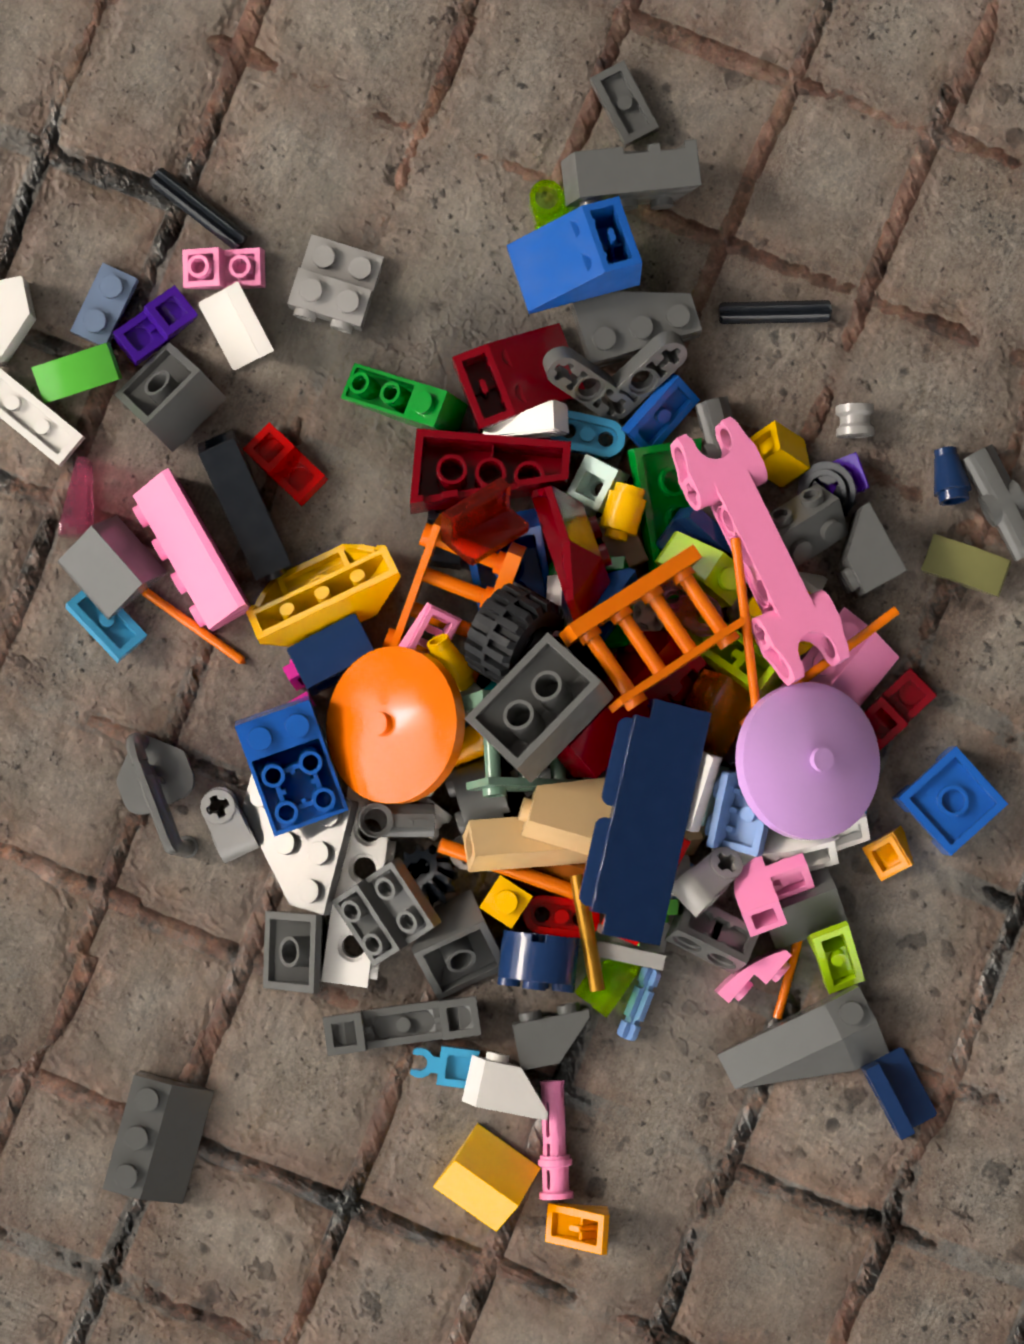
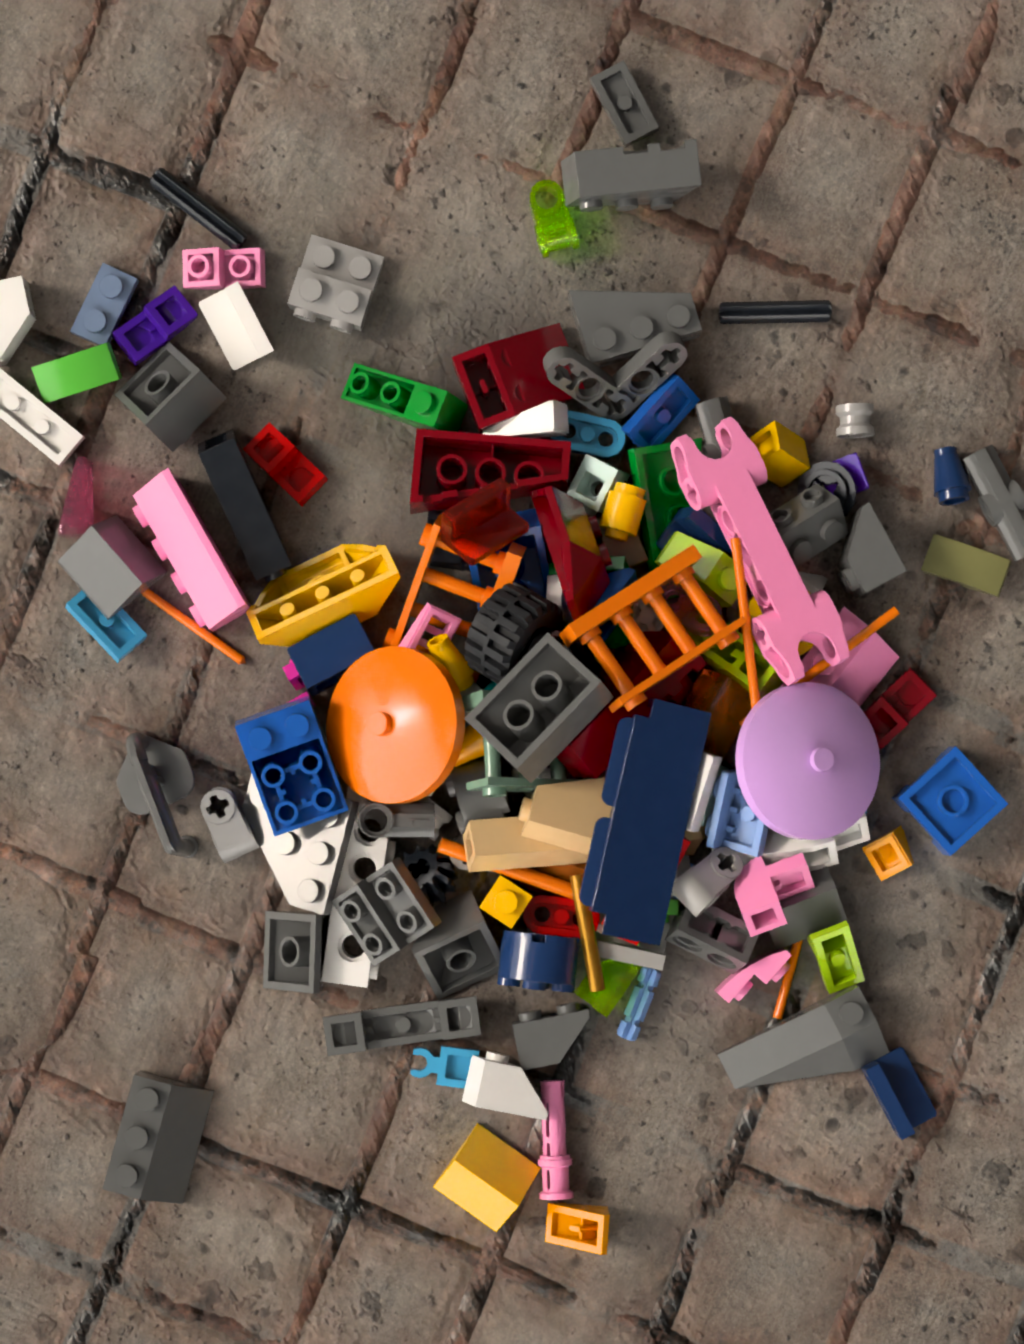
slope [507,196,642,314] -> none

